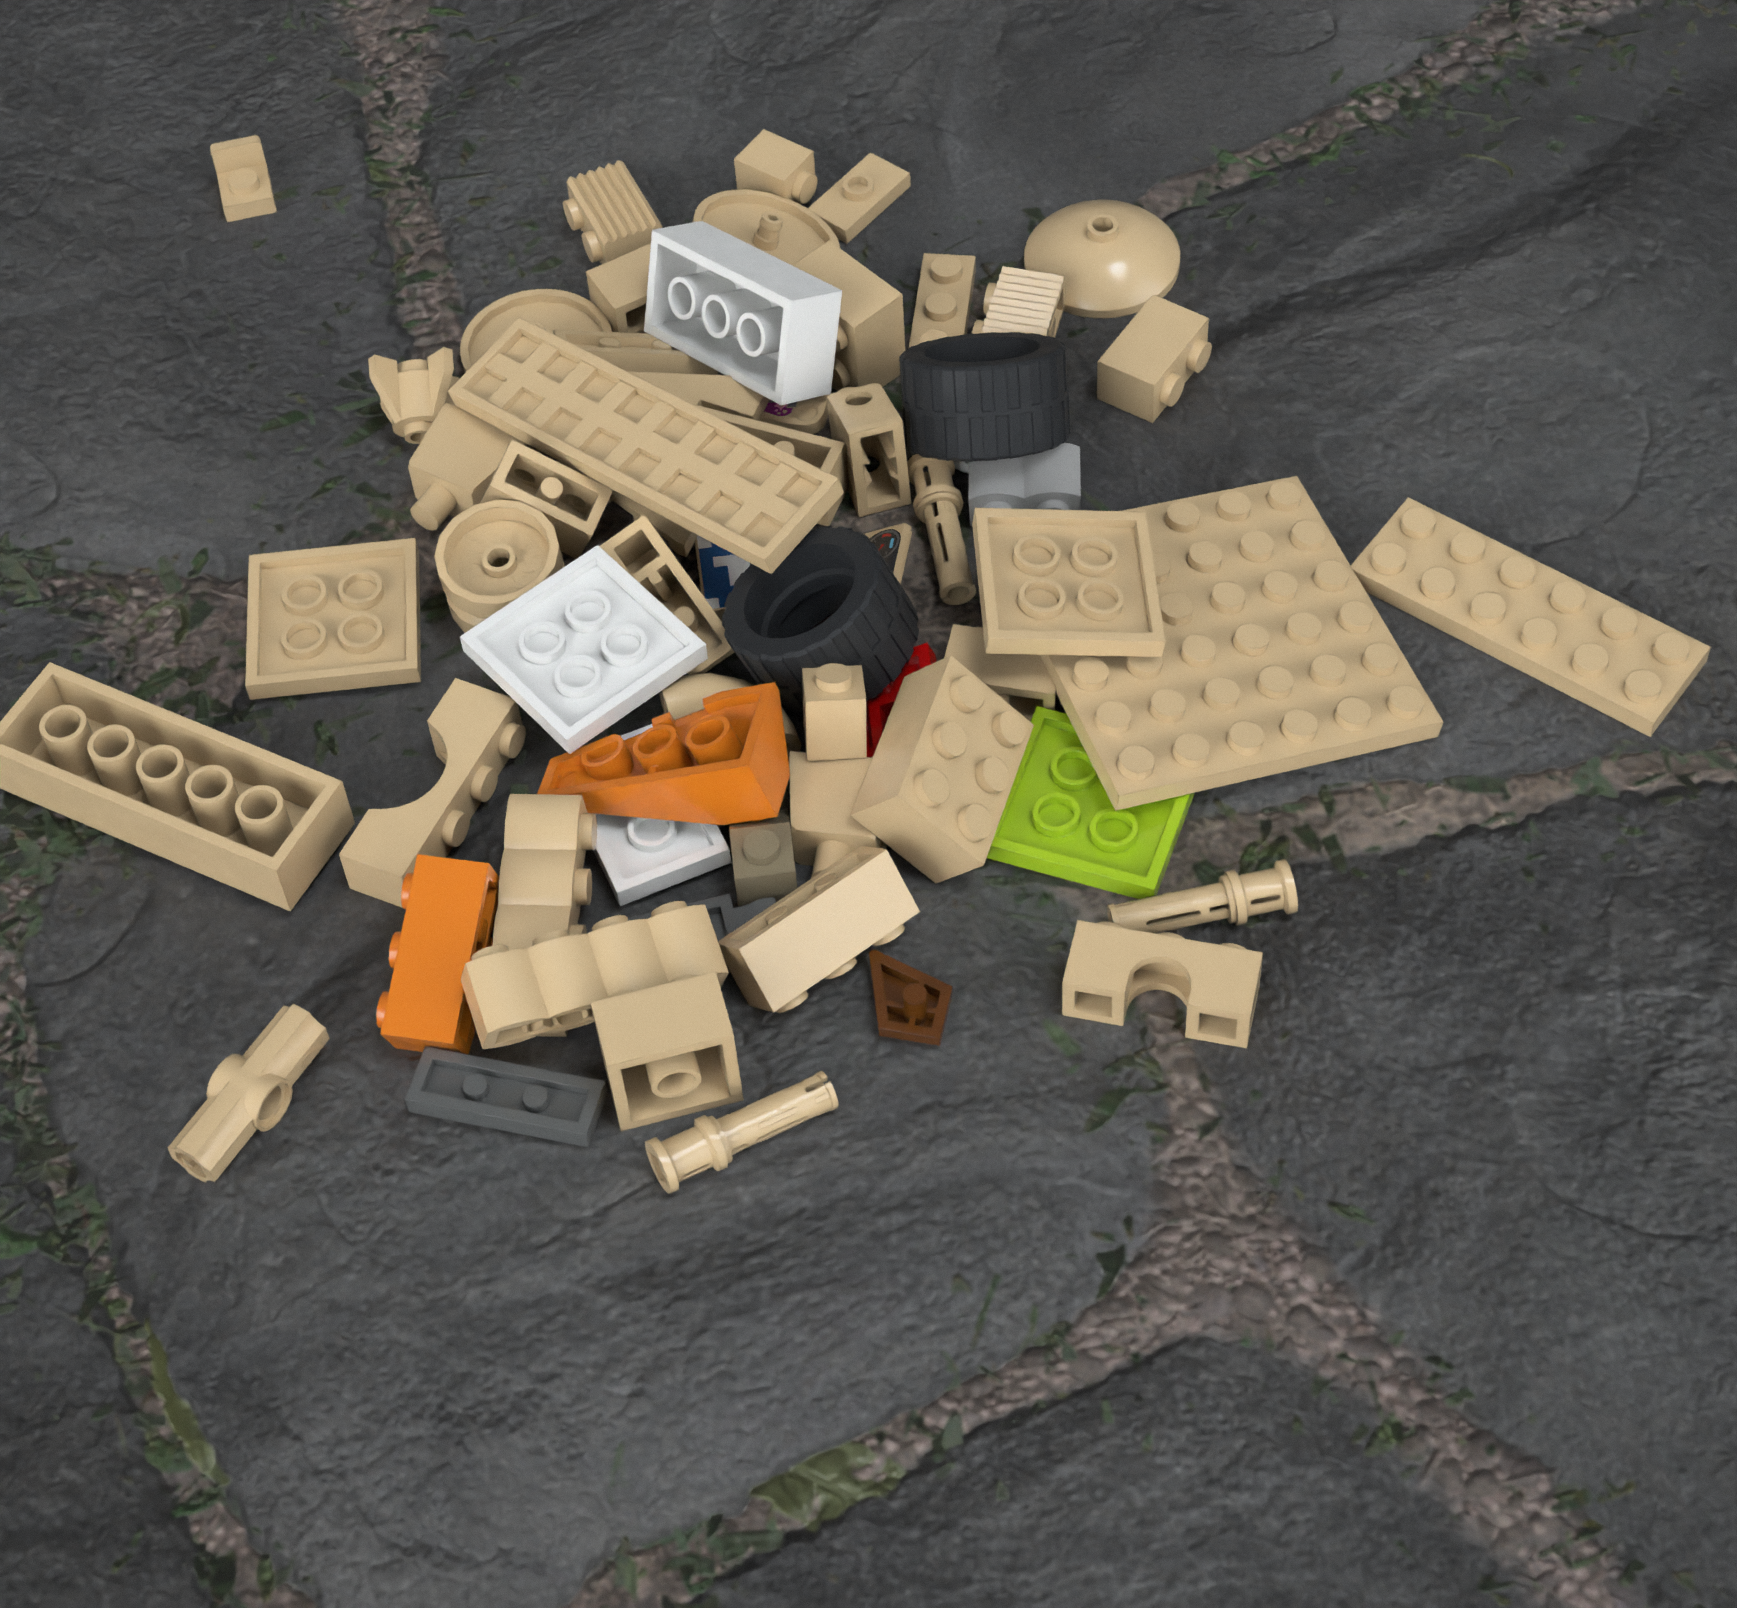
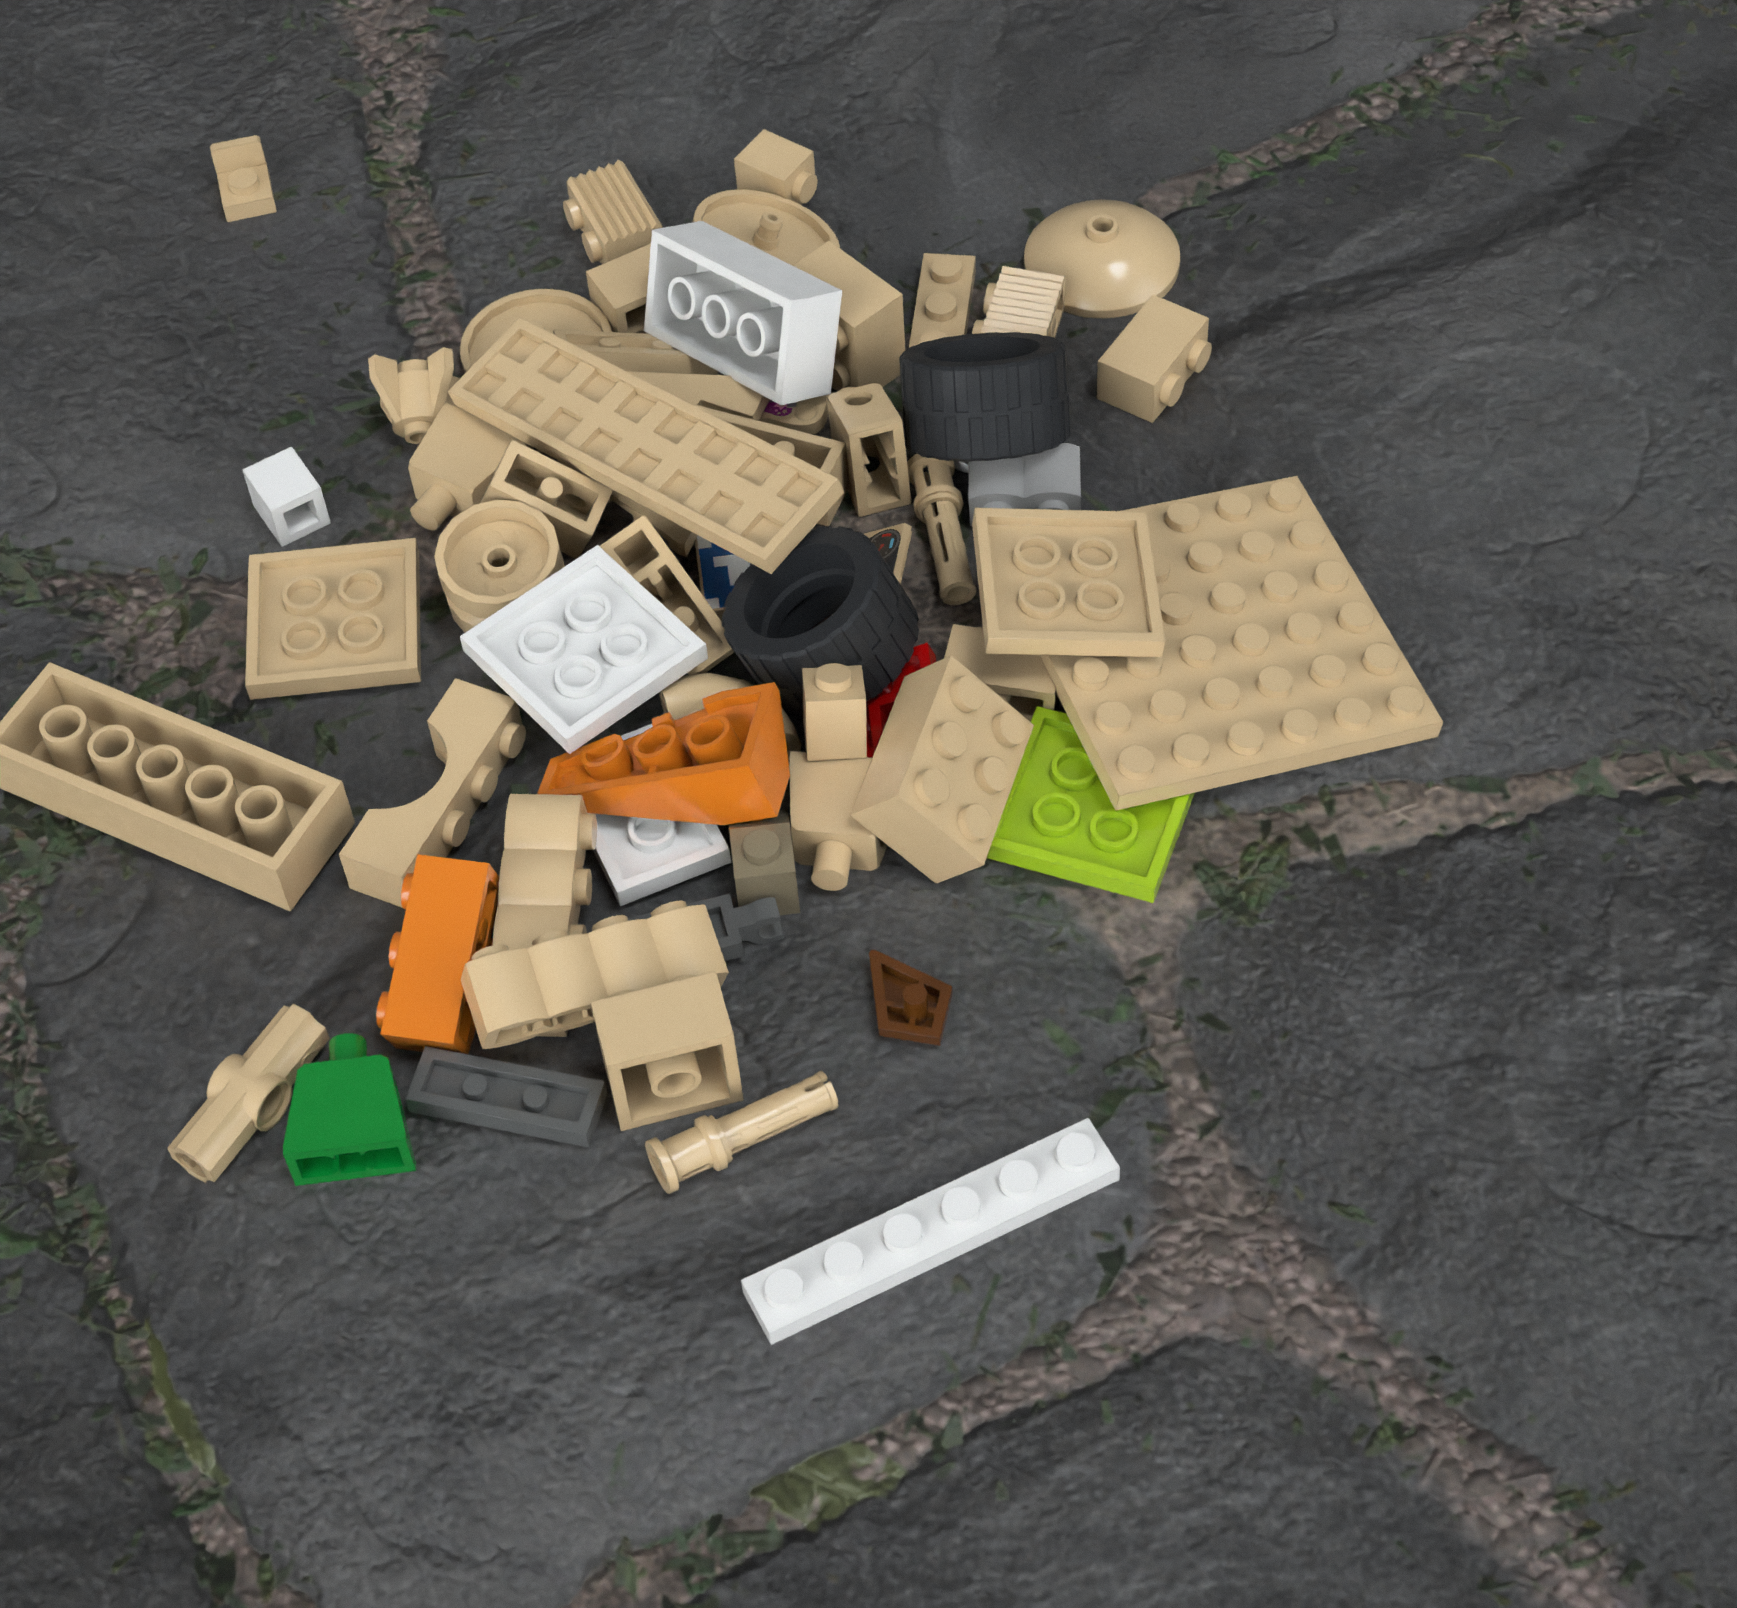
tan brick [718,846,920,1013] -> none
tan plate [807,152,911,244] -> none
tan arch [1062,920,1263,1048] -> none
tan pin [1107,859,1298,934] -> none
tan plate [1350,497,1711,737] -> none
none -> white brick [242,446,331,547]
none -> green torso [283,1033,416,1186]
none -> white plate [741,1118,1120,1345]

